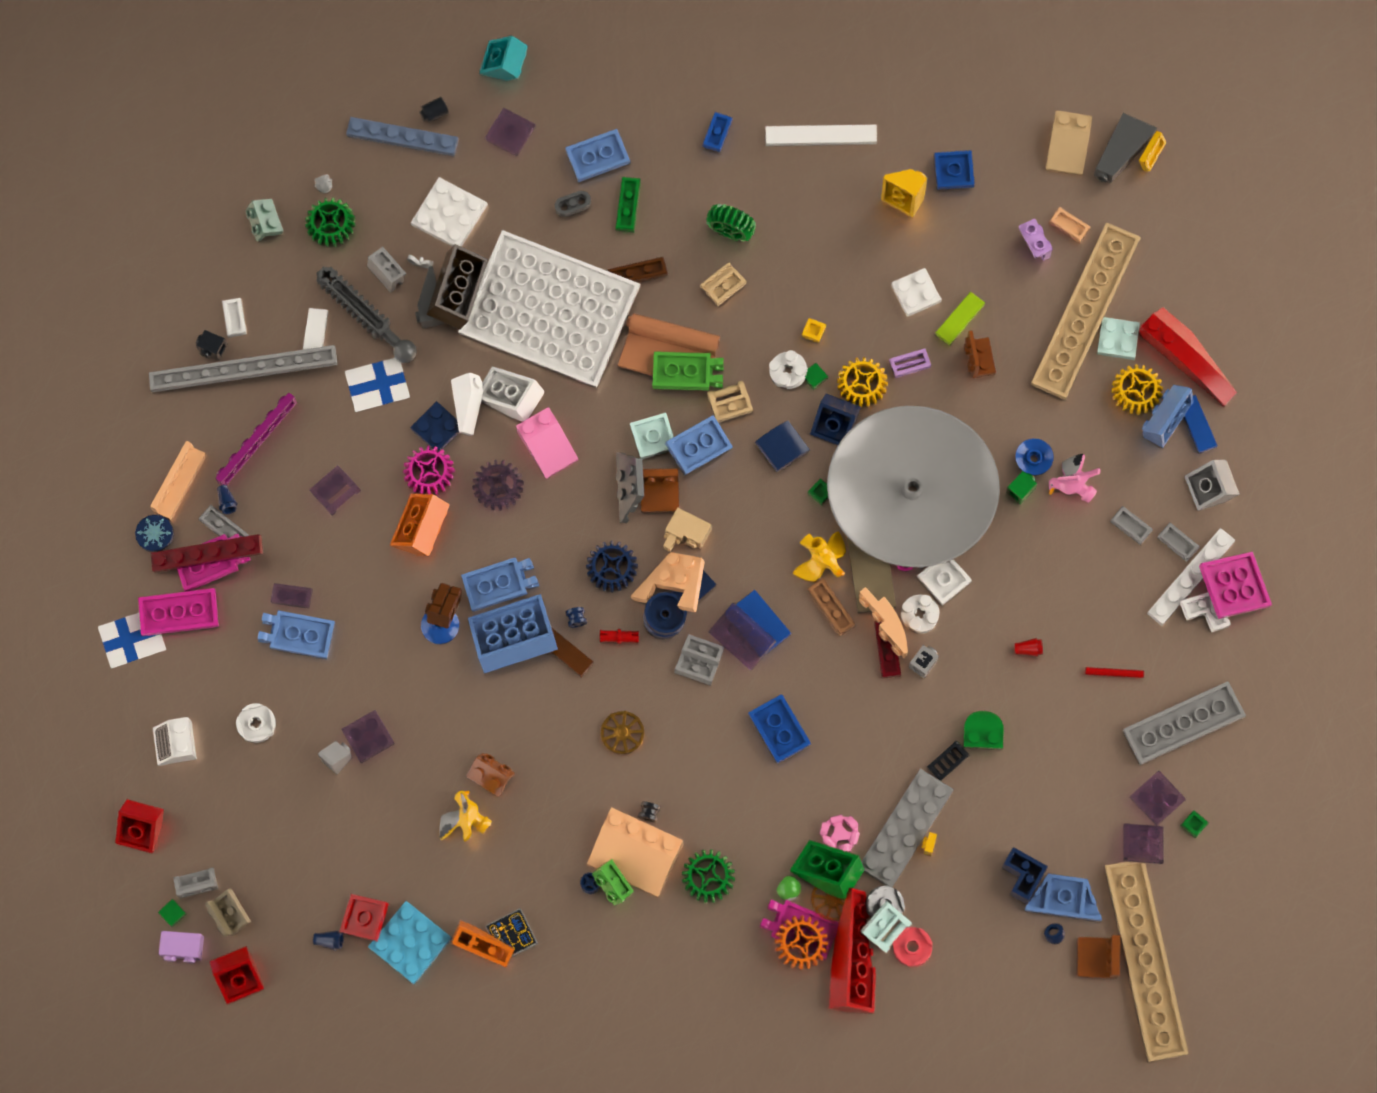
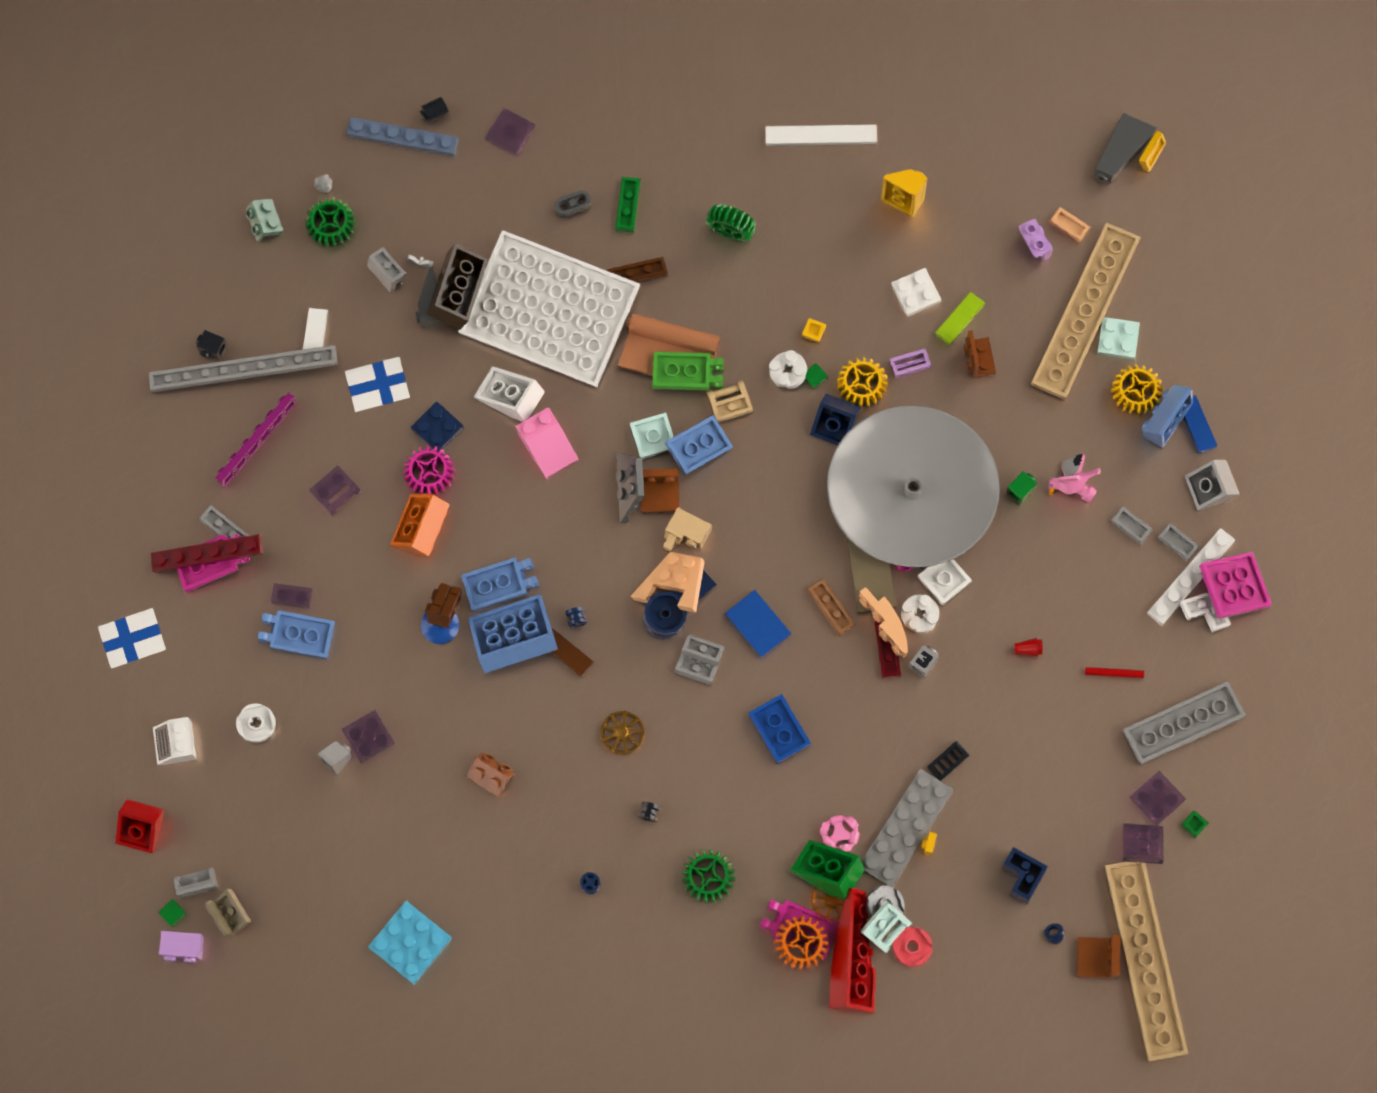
dark blue tile [135,514,174,552] -> none
dark pink plate [138,588,219,636] -> none
light nougat fence [150,441,207,521] -> none
red slope [210,946,264,1004] -> none
dark blue cone [217,485,237,514] -> none
white tile [222,298,247,338] -> none
dark blue cone [313,931,344,951] -> none
dark grey gear [316,267,417,363] -> none
red plate [339,894,389,942] -> none
white plate [411,177,487,247] -> none
yellow animal [439,791,492,842] -> none
white slope [451,373,483,436] -> none
orange slope [452,920,514,967] -> none
gear [472,460,524,511] -> none
teal slope [479,36,528,81] -> none
black tile [485,908,538,958] -> none
medium blue plate [565,129,630,182] -> none
dark blue gear [586,540,638,593] -> none
light nougat slope [587,807,683,897] -> none
bright green bracket [592,859,634,906] -> none
red pin [600,629,639,644] -> none
tan plate [700,262,746,306] -> none
blue plate [703,112,732,152] -> none
clear purple plate [708,603,777,670] -> none
dark blue slope [755,421,810,472] -> none
bright green piece [776,876,801,901] -> none
yellow animal [793,531,846,582] -> none
green tile [808,478,828,506] -> none
blue plate [934,150,975,190] -> none
green slope [963,711,1004,750] -> none
blue dish [1015,439,1054,476] -> none
medium blue wing [1025,874,1102,922] -> none
tan slope [1046,110,1093,176] -> none
red wedge [1138,307,1237,407] -> none

